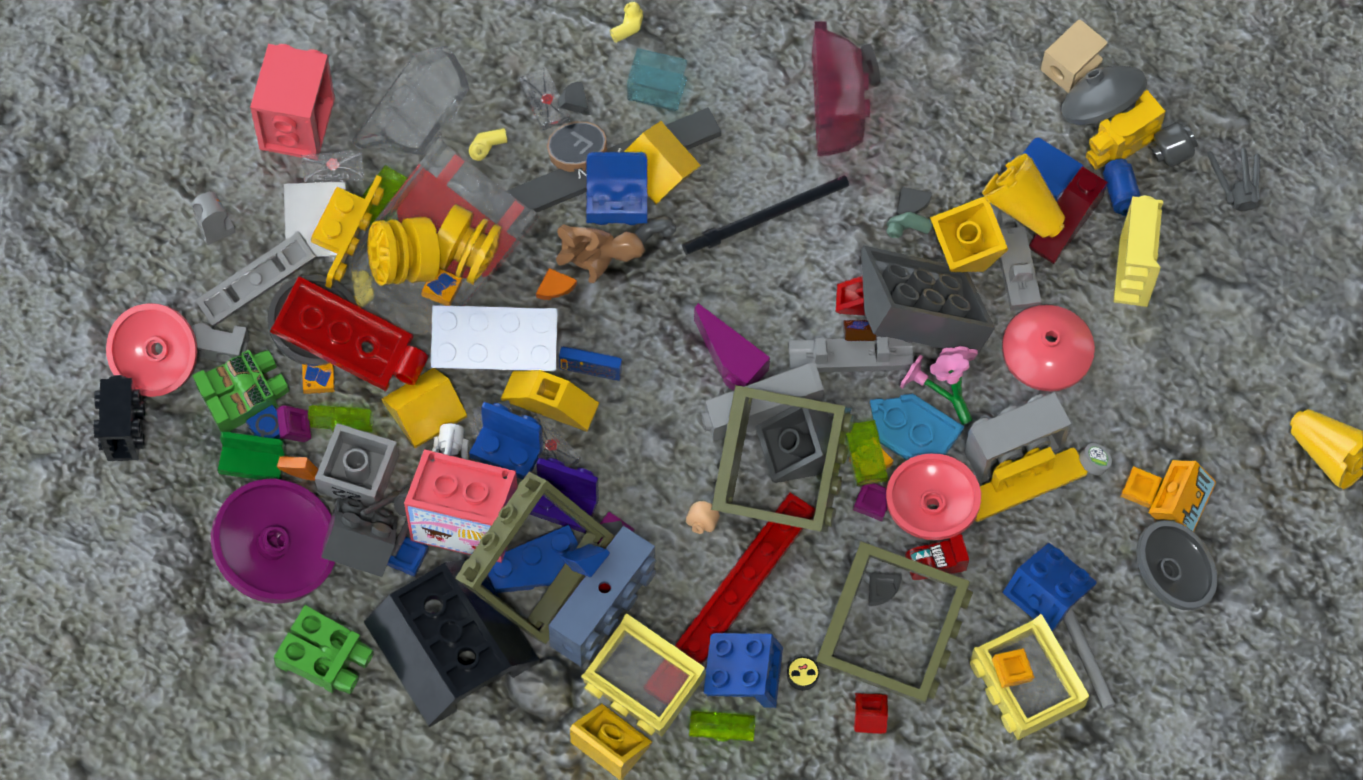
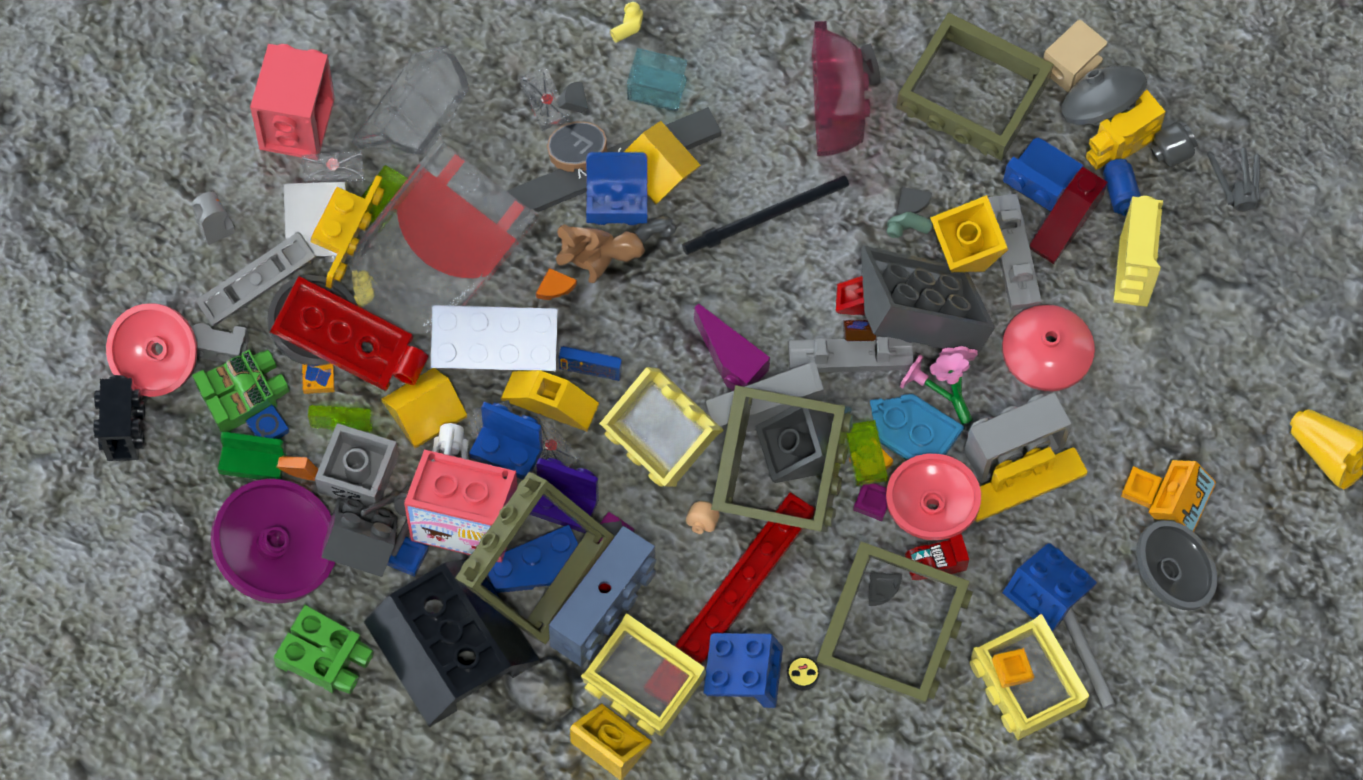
magenta tile [277,405,311,443] -> none
yellow wheel [367,217,440,286] -> none
light orange tile [422,269,462,306] -> none
yellow wheel [437,204,502,285] -> none
light yellow arm [469,128,507,161] -> none
blue slope [561,544,610,577] -> none
clear neon green plate [689,711,755,742] -> none
red slope [854,693,888,734] -> none
yellow cone [982,153,1065,238] -> none
light grey tile [1079,443,1112,475] -> none
none -> window [599,367,724,487]
none -> olive window [896,12,1054,161]

